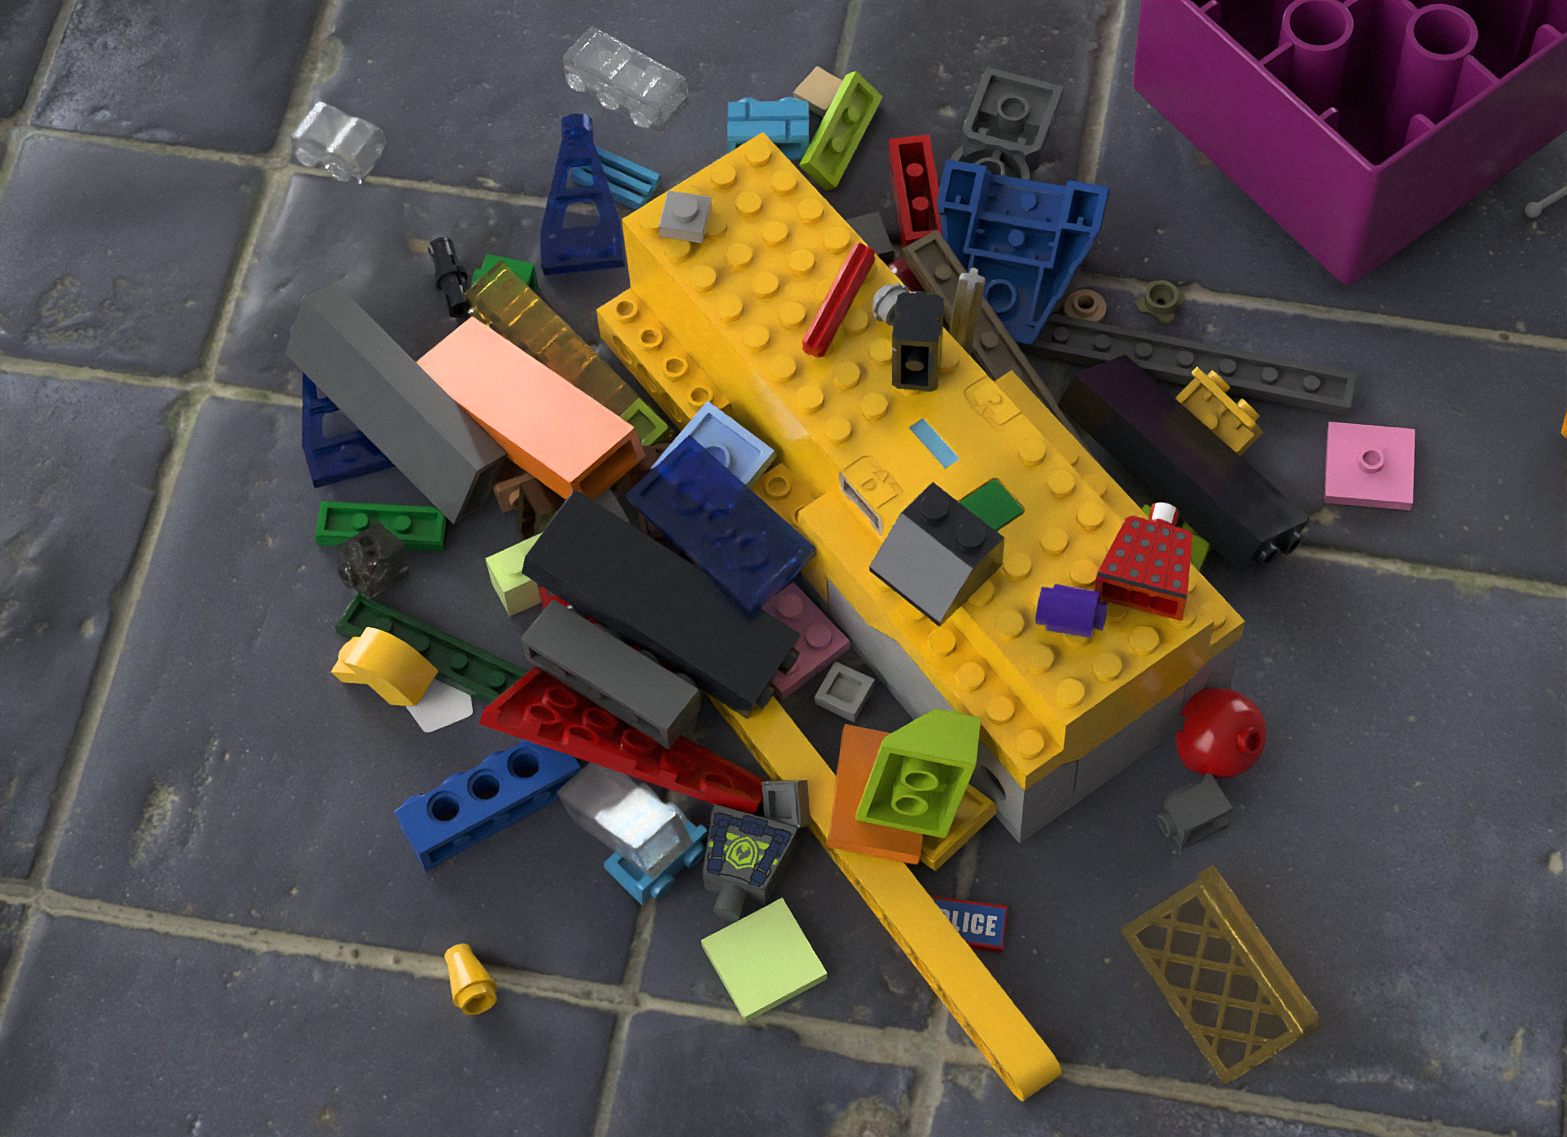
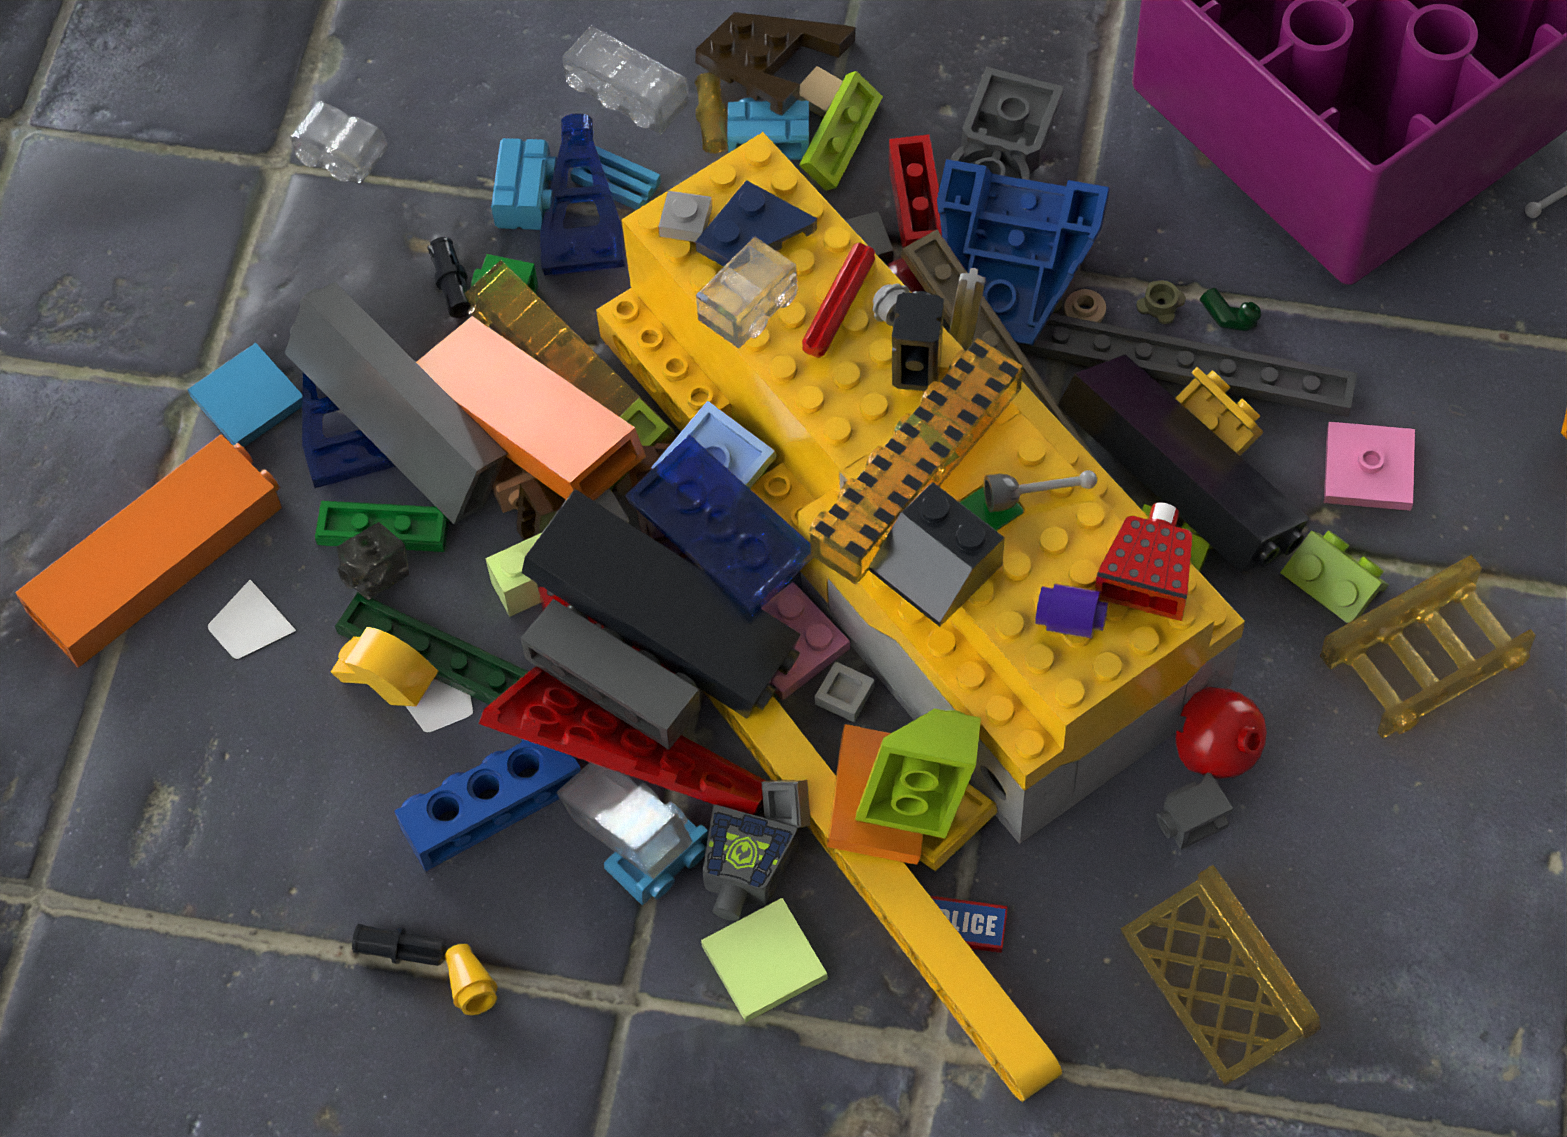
none -> orange brick [15,434,282,668]
none -> dark azure tile [187,343,306,447]
none -> white sticker [208,580,296,659]
none -> black axle [352,924,447,966]
none -> dark azure brick [491,138,558,230]
none -> dark brown wing [695,12,856,115]
none -> clear yellow pin [695,72,728,154]
none -> dark blue wing [696,180,817,271]
none -> clear brick [696,237,798,348]
none -> clear yellow brick [809,338,1023,585]
none -> hinge [984,470,1097,513]
none -> dark green arm [1200,288,1262,332]
none -> lime bracket [1280,530,1389,626]
none -> clear yellow fence [1320,554,1536,739]

